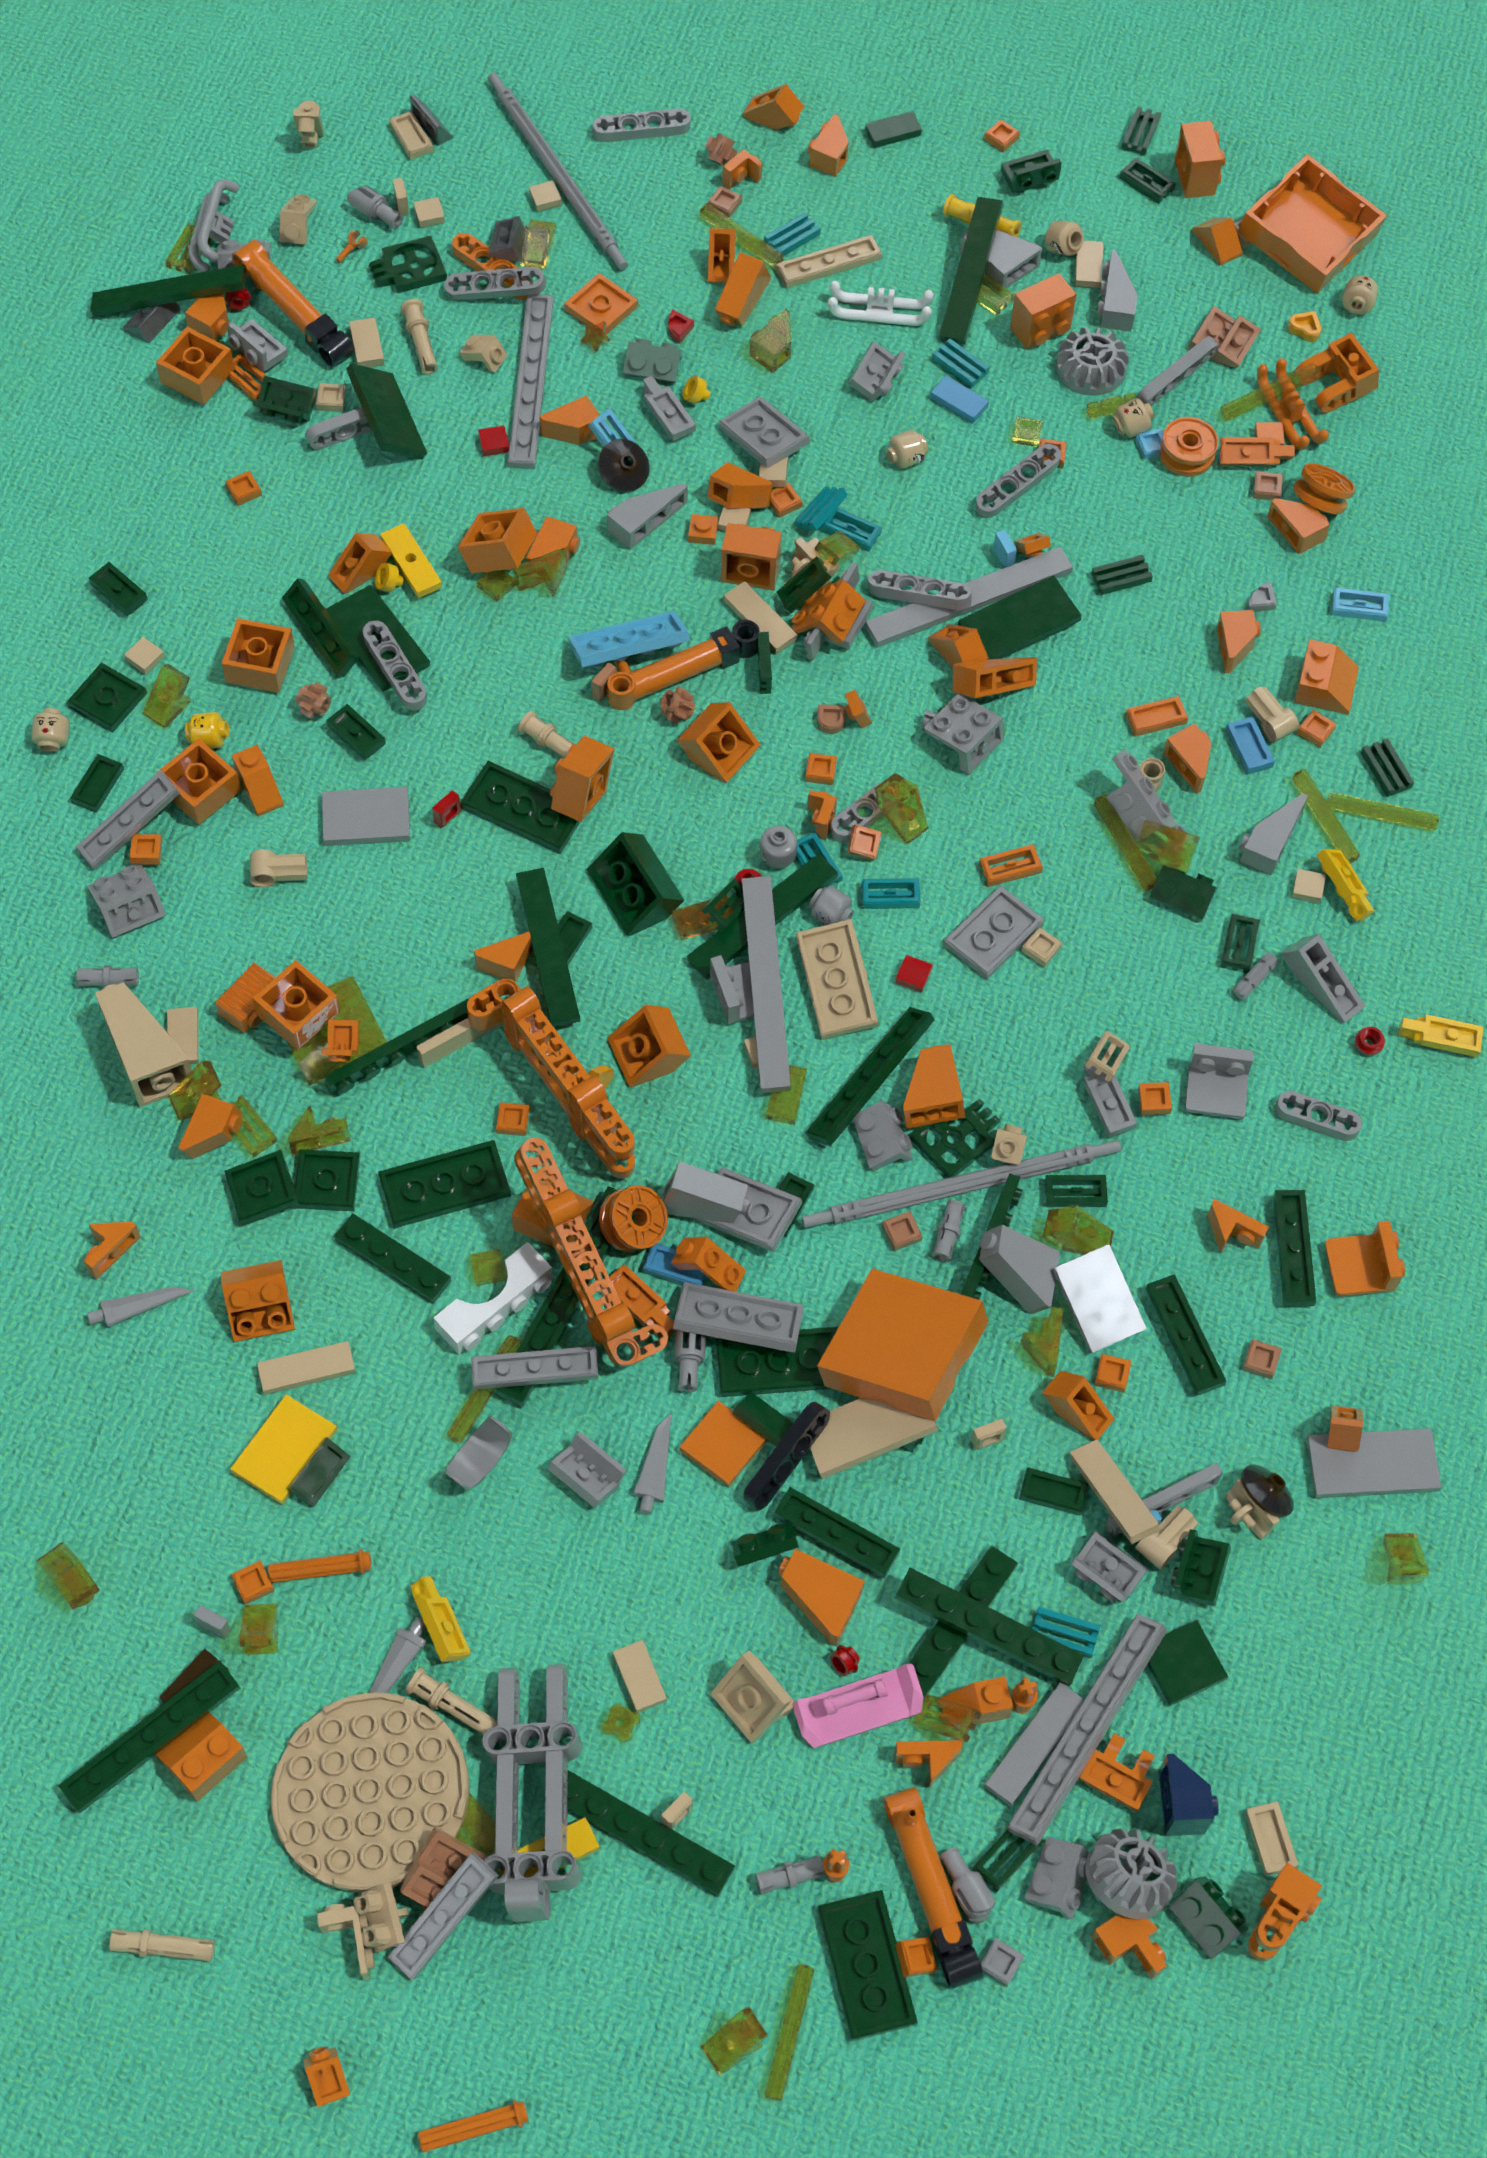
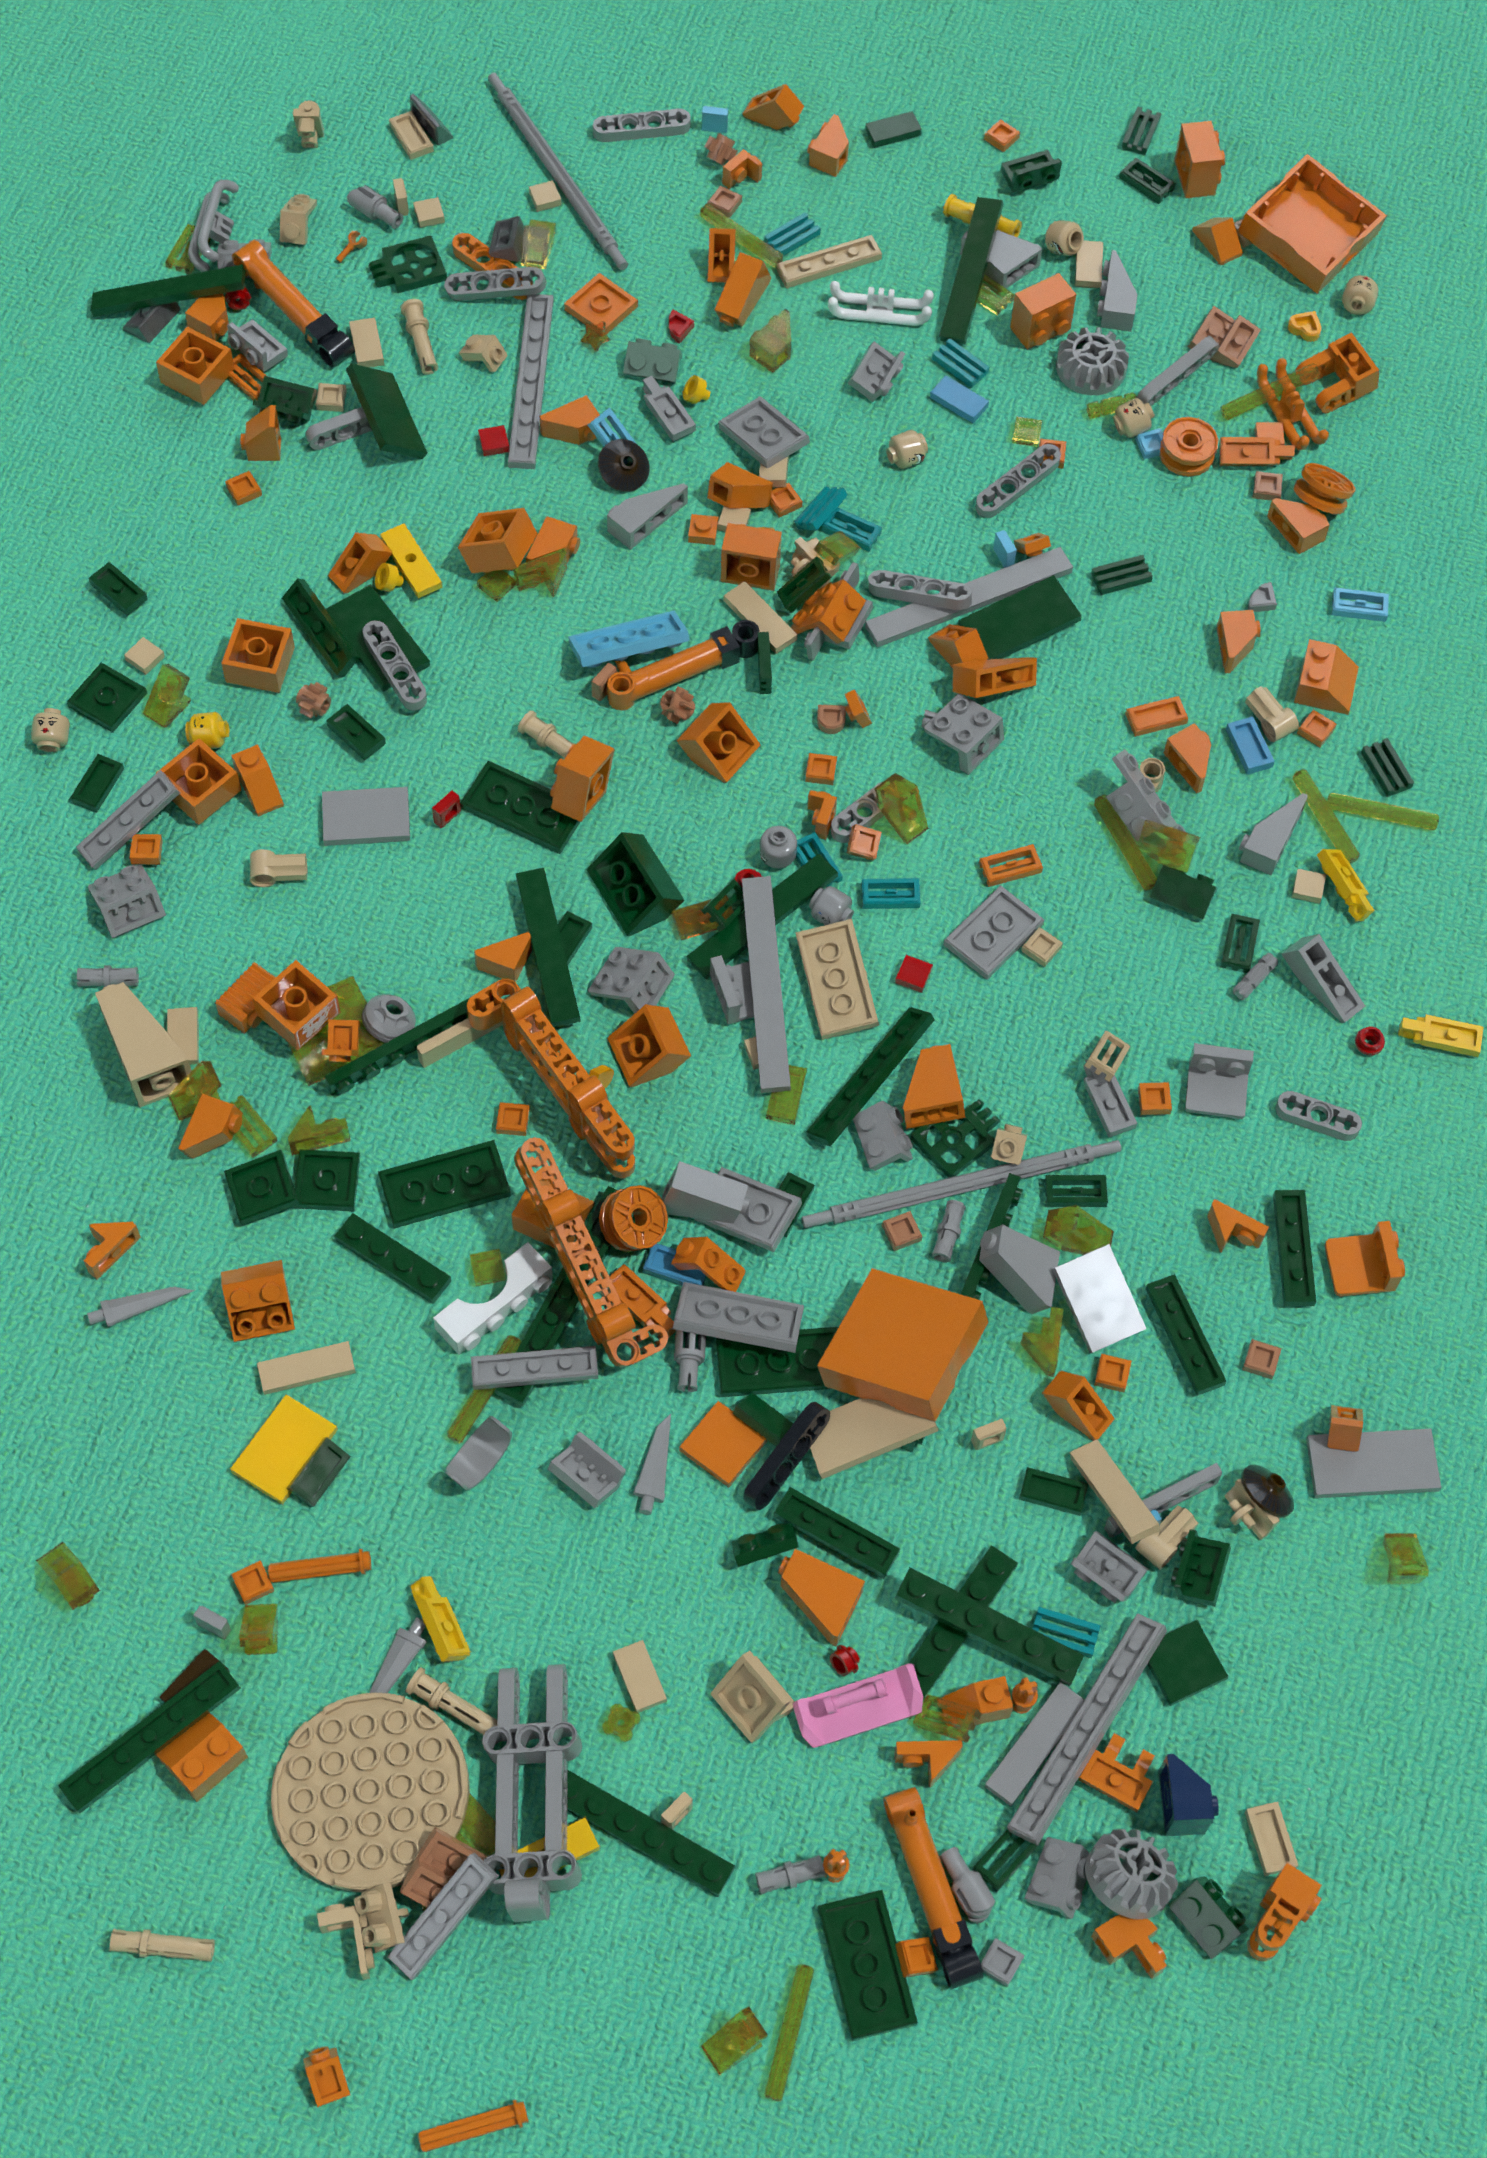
none -> orange slope [241,405,282,461]
none -> light grey piece [362,994,416,1042]
none -> light grey bracket [588,947,675,1014]
none -> medium azure tile [702,106,728,134]

